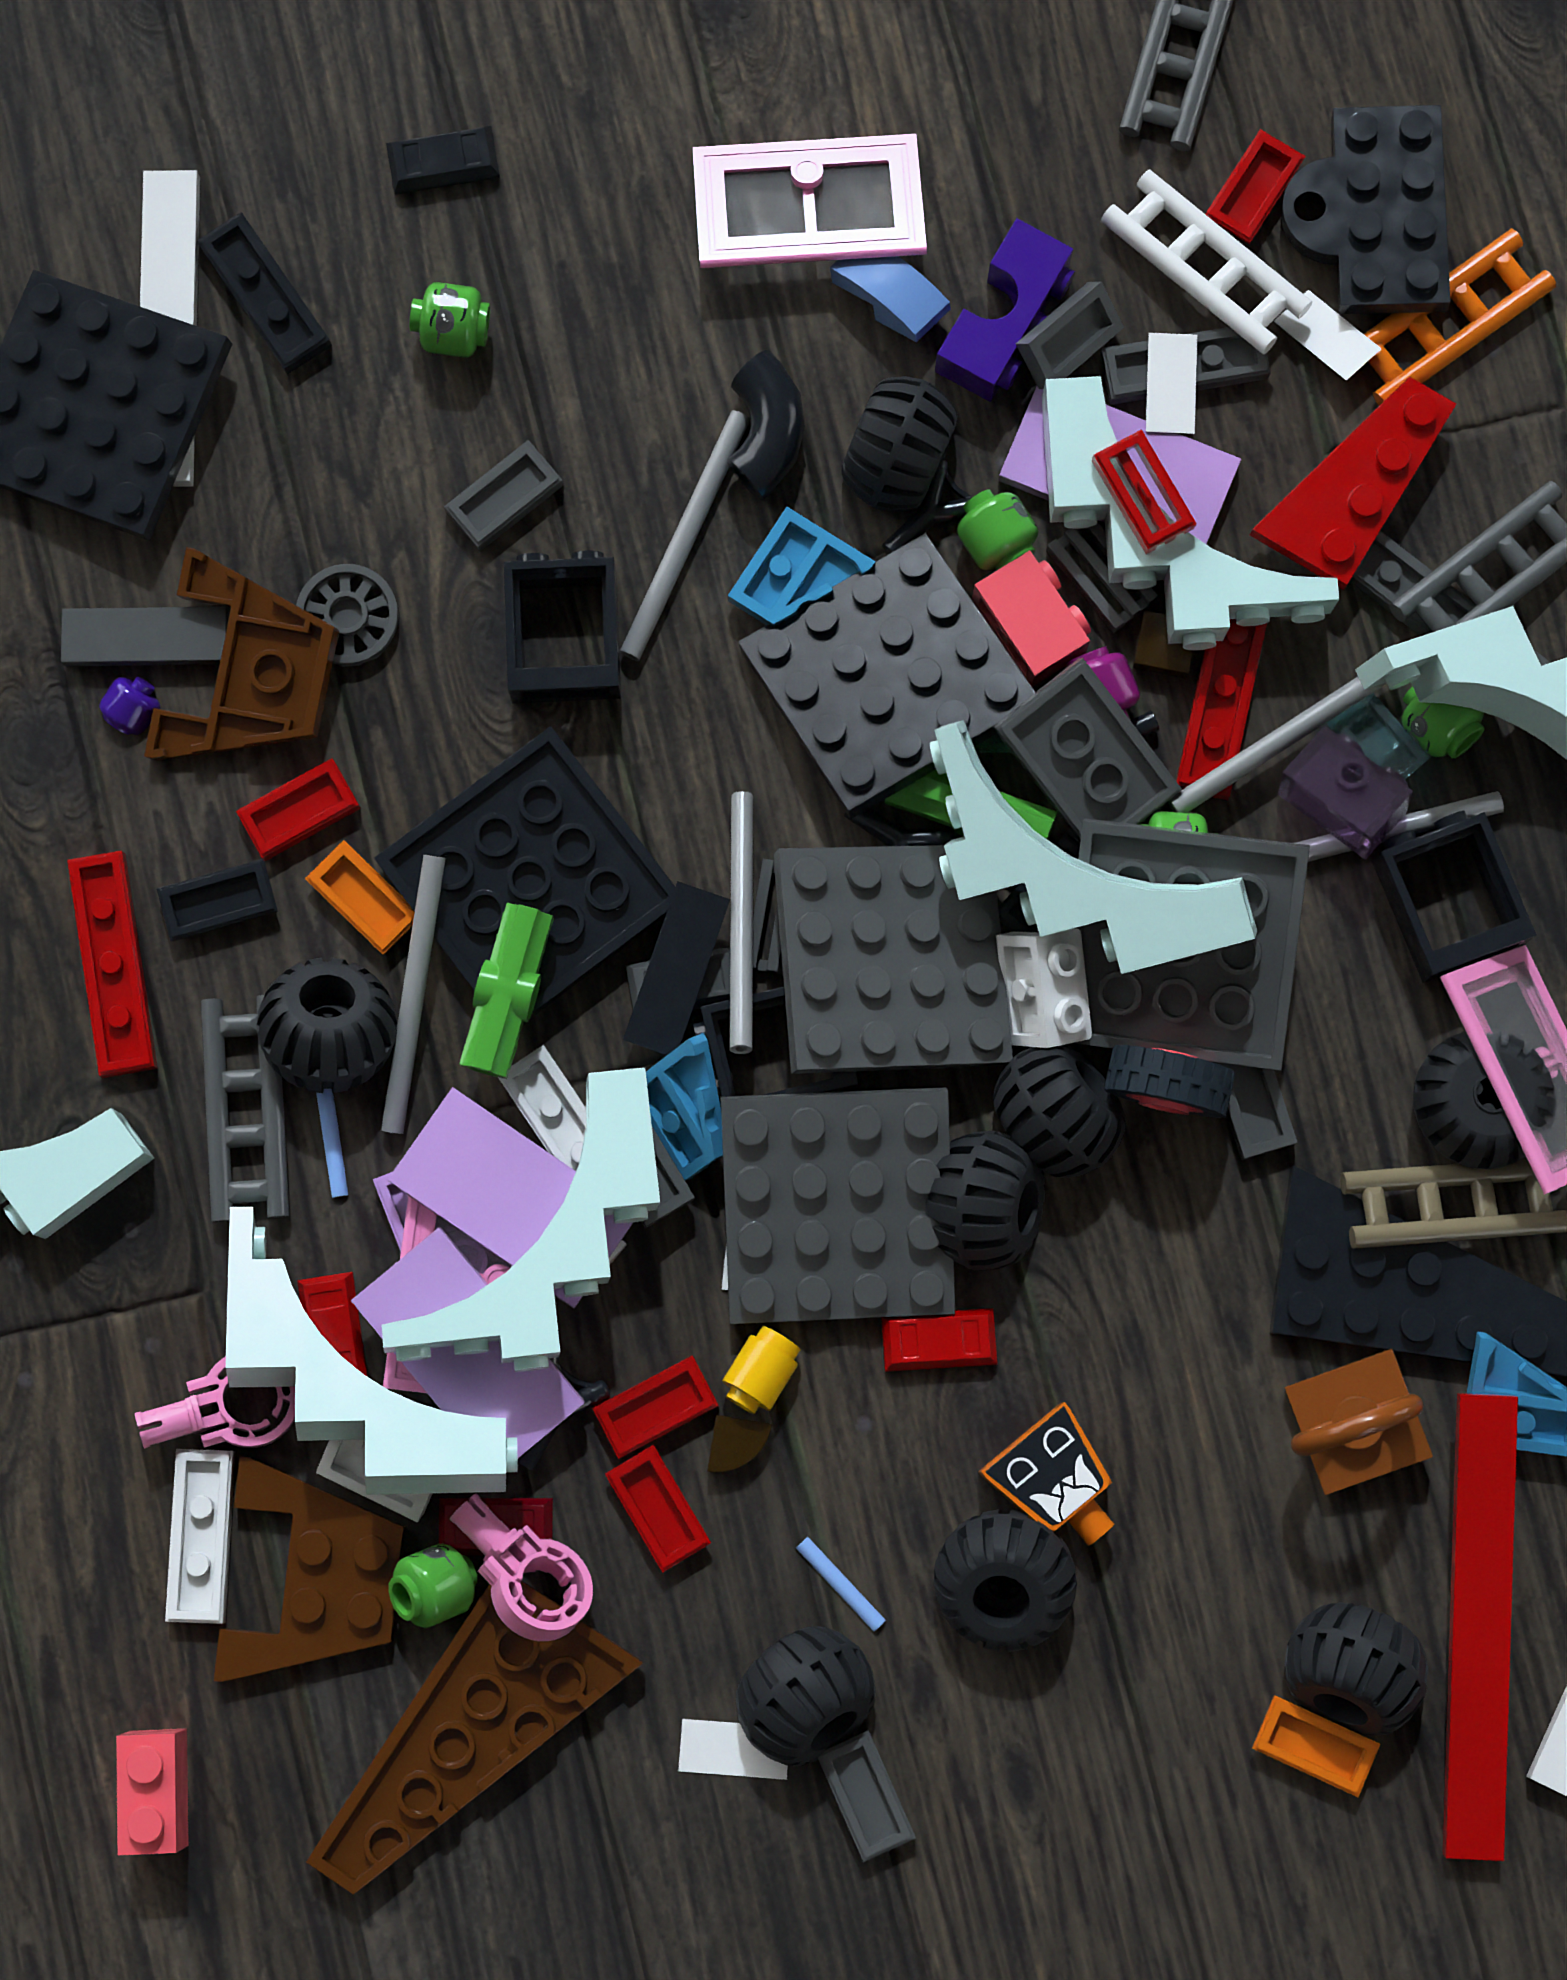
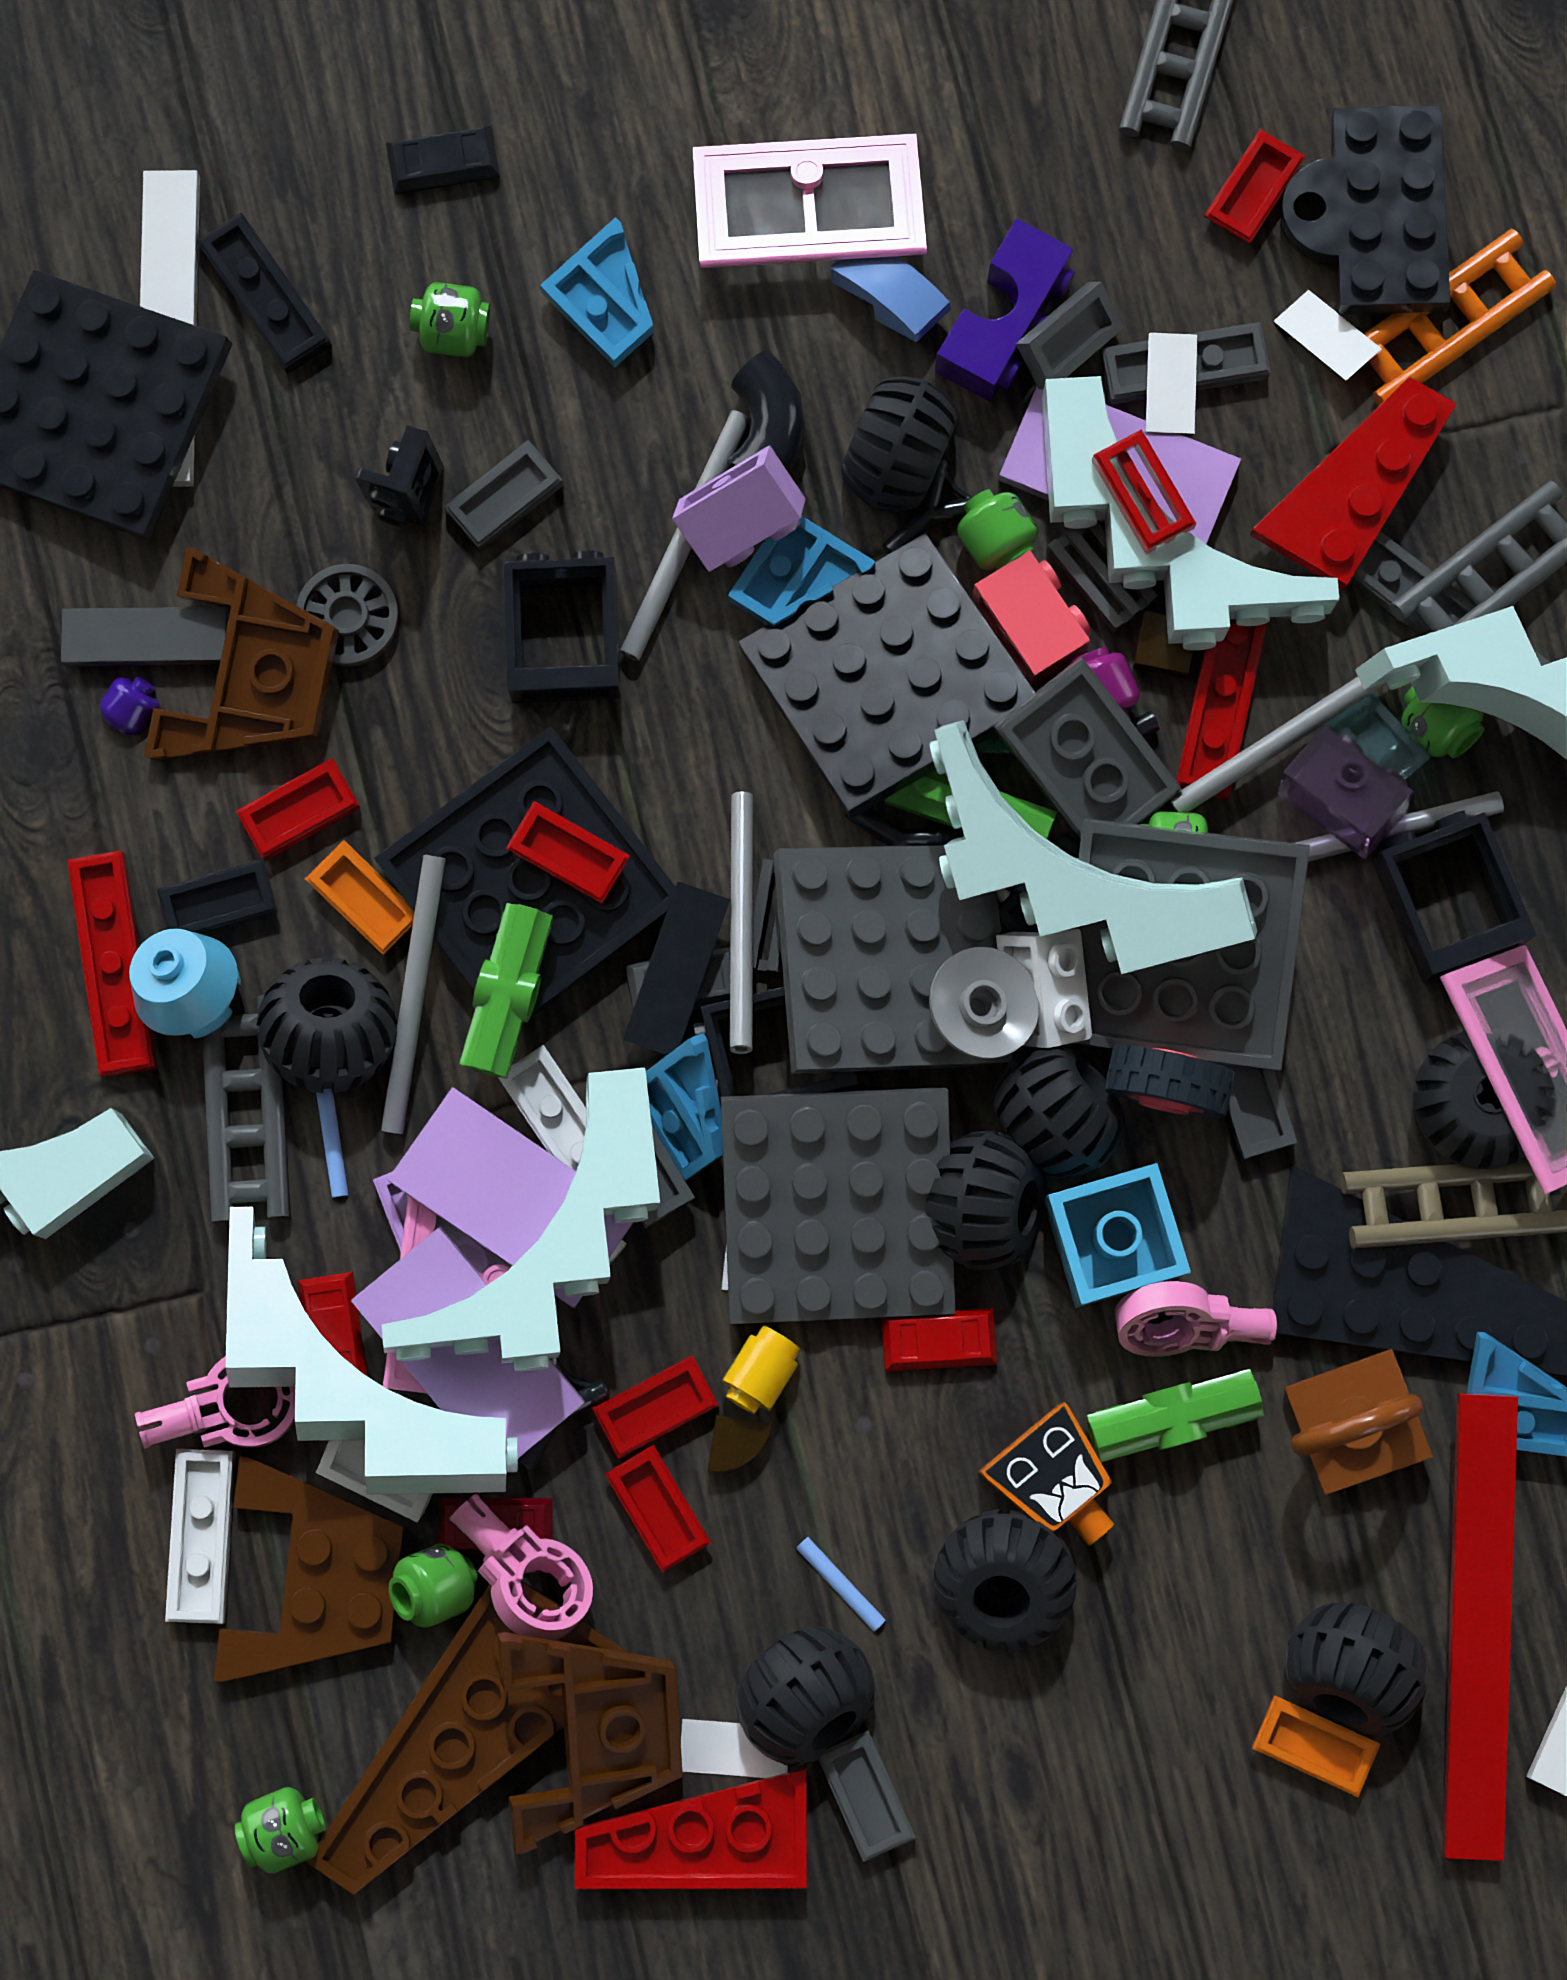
coral brick [116,1729,189,1855] -> none
white bar [1101,169,1313,354] -> none
none -> medium azure cone [129,929,241,1038]
none -> bright green head [235,1787,326,1874]
none -> black bracket [355,425,444,527]
none -> reddish brown wing [497,1632,683,1855]
none -> red tile [506,801,630,904]
none -> dark azure wing [540,217,654,368]
none -> red wing [575,1768,807,1889]
none -> lavender brick [672,445,806,572]
none -> light grey dish [929,947,1039,1059]
none -> medium azure brick [1043,1163,1191,1308]
none -> bright green piece [1085,1369,1264,1462]
none -> bright pink pin [1114,1281,1277,1357]

